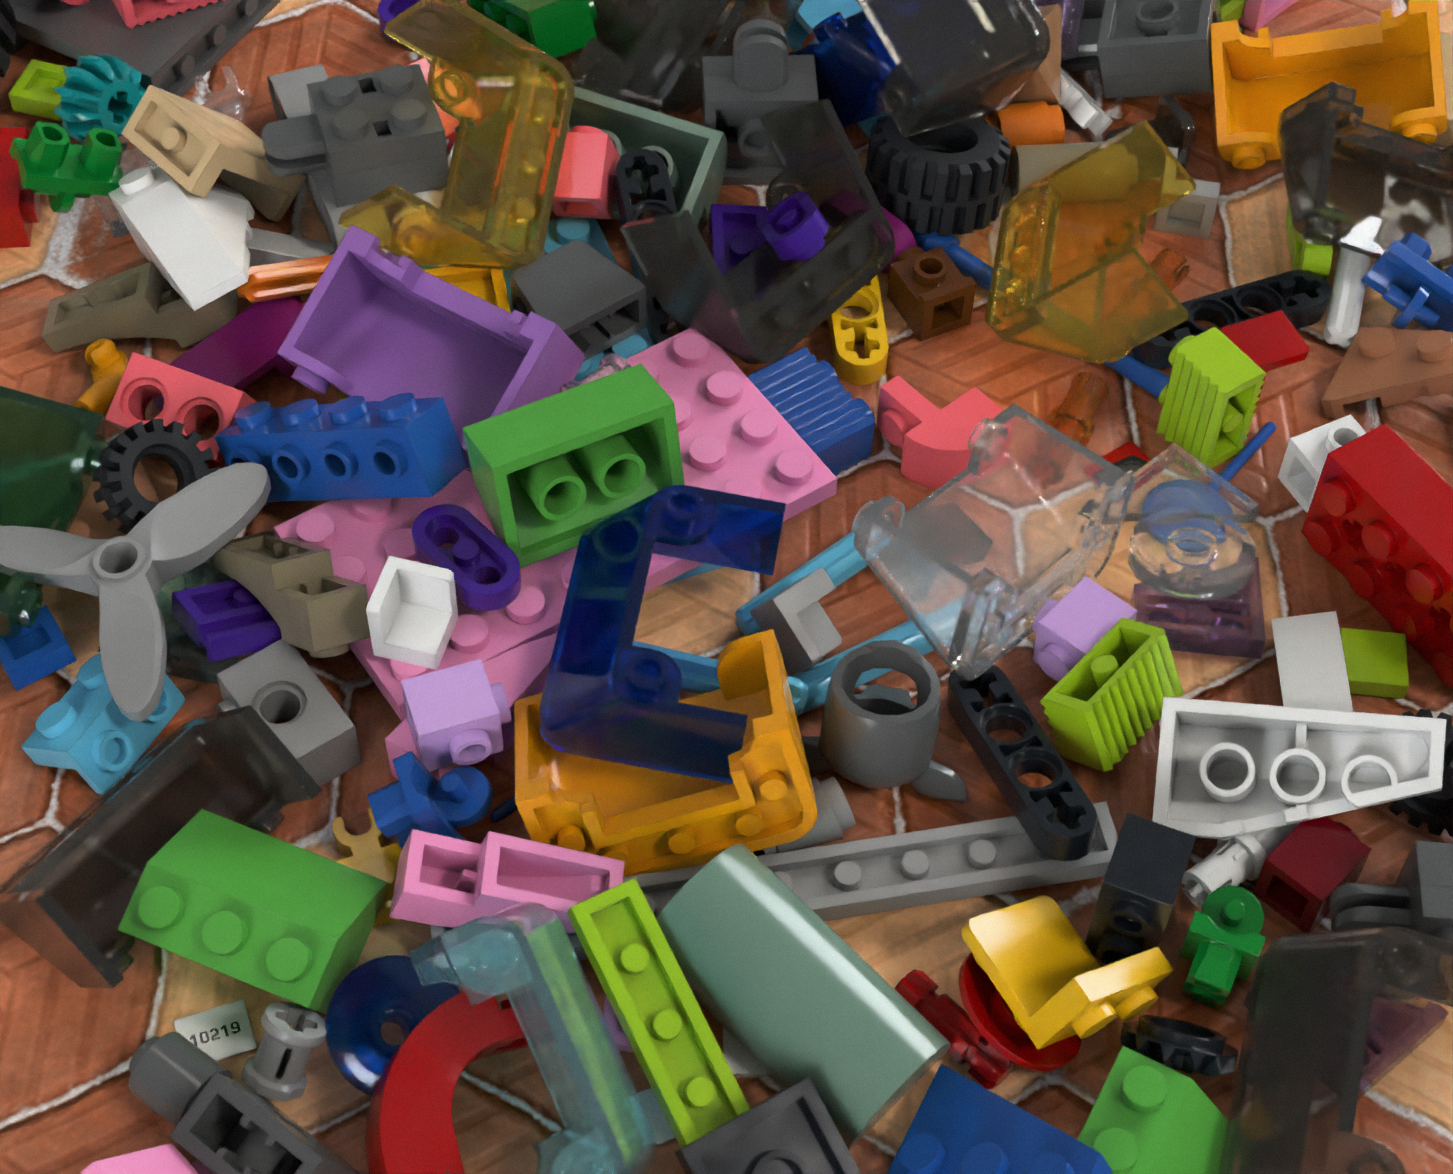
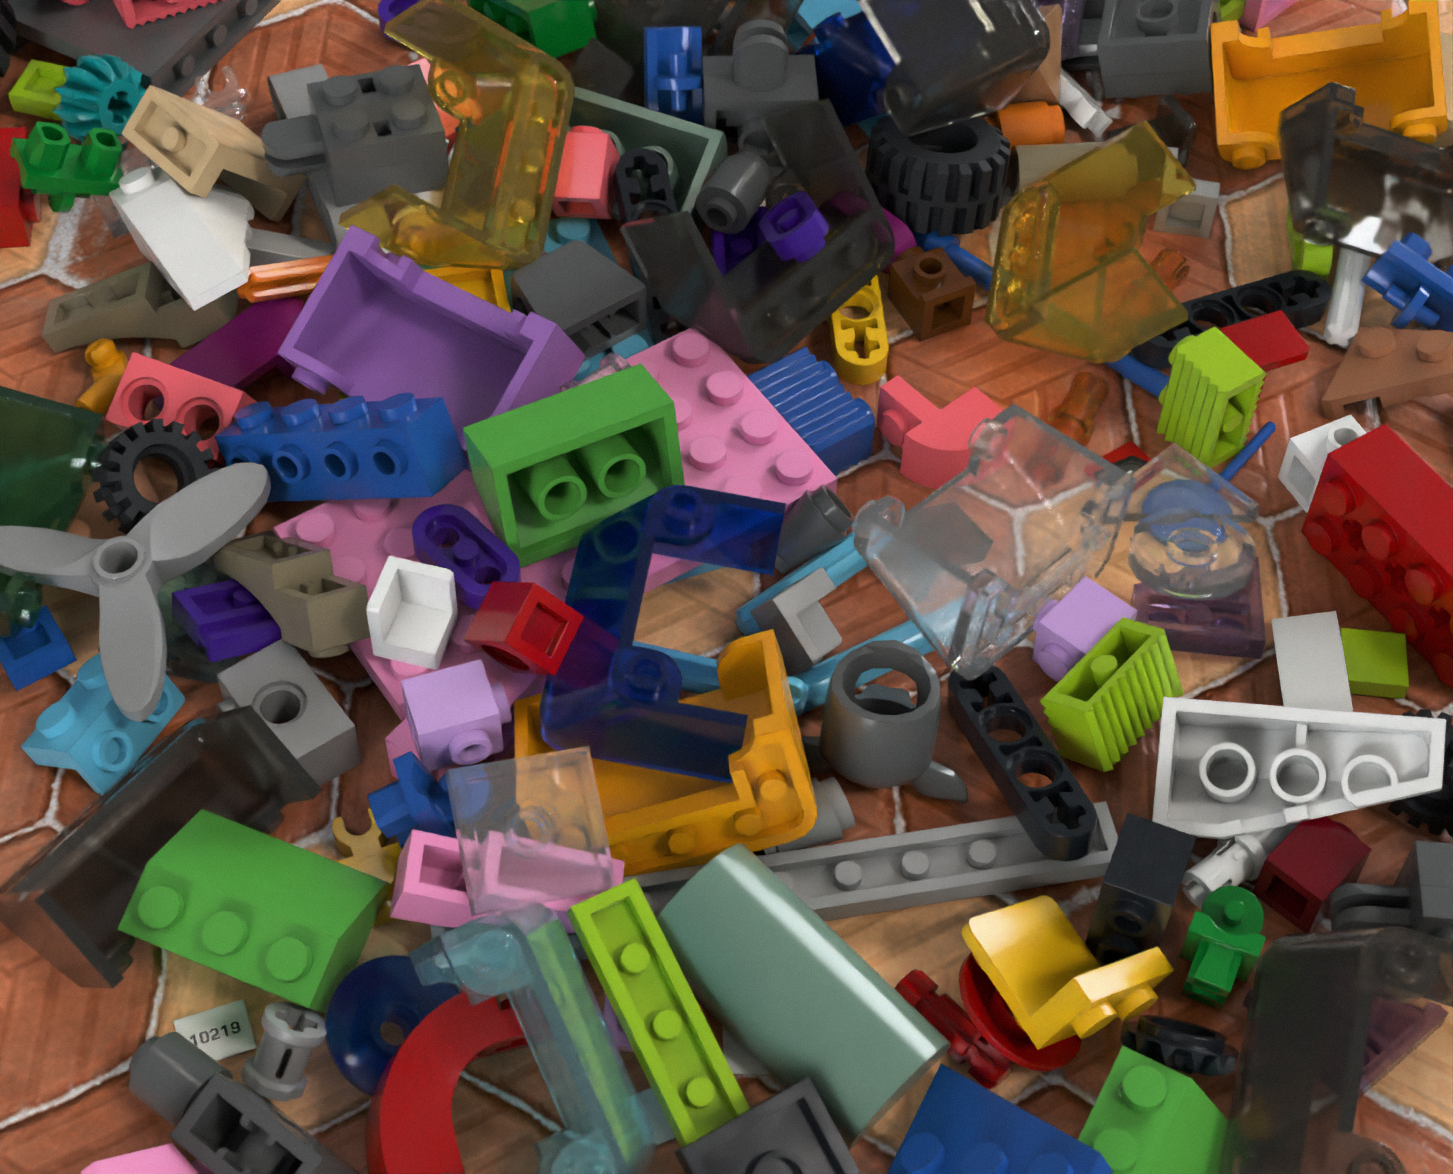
none -> clear plate [445,746,617,916]
none -> red brick [463,581,585,676]
none -> blue hips [643,26,703,126]
none -> dark grey brick [696,151,771,234]
none -> dark grey cone [761,484,856,575]

